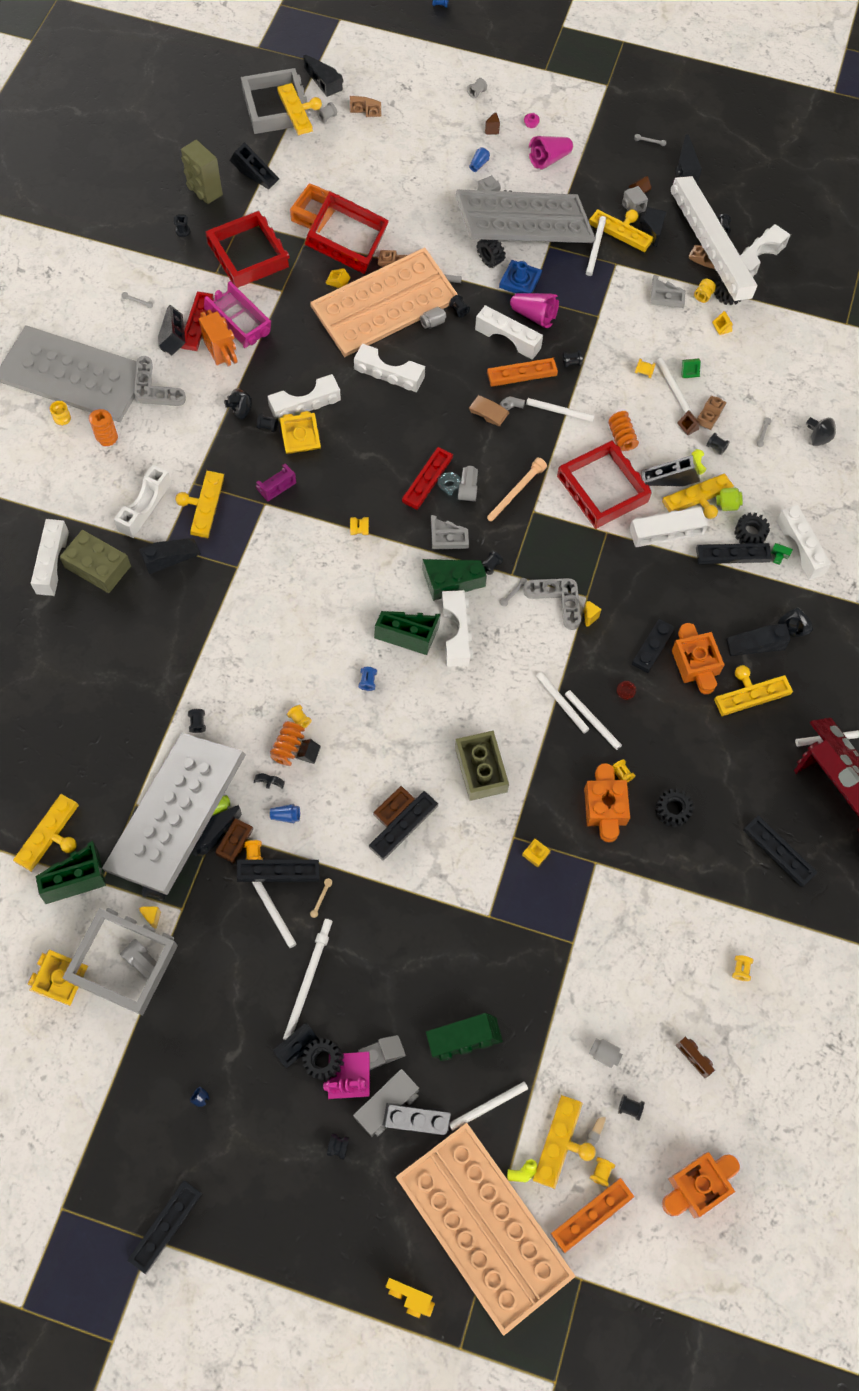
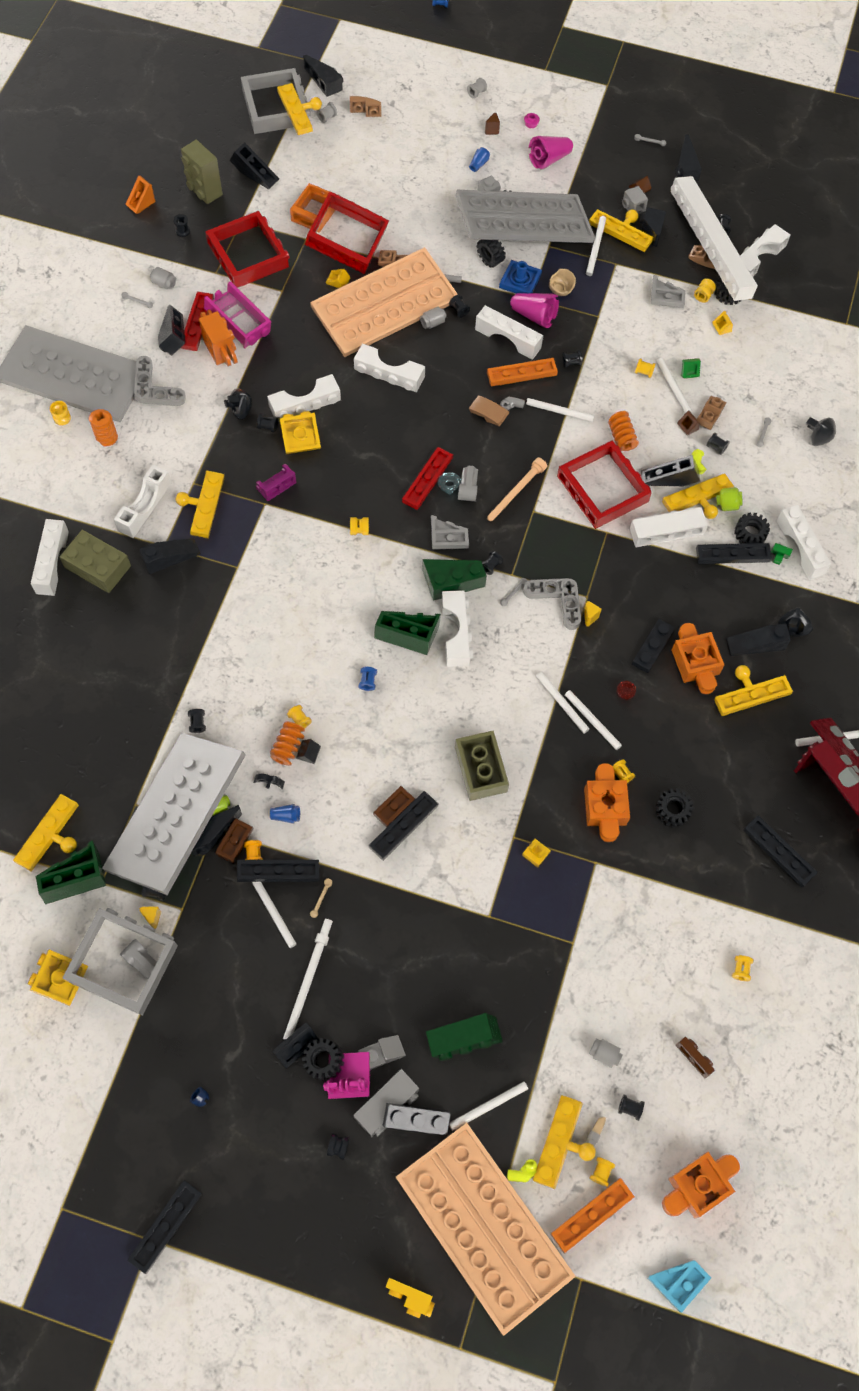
none -> orange slope [125,176,155,214]
none -> light grey brick [150,267,176,289]
none -> tan hair [549,269,576,296]
none -> medium azure wing [647,1260,711,1313]

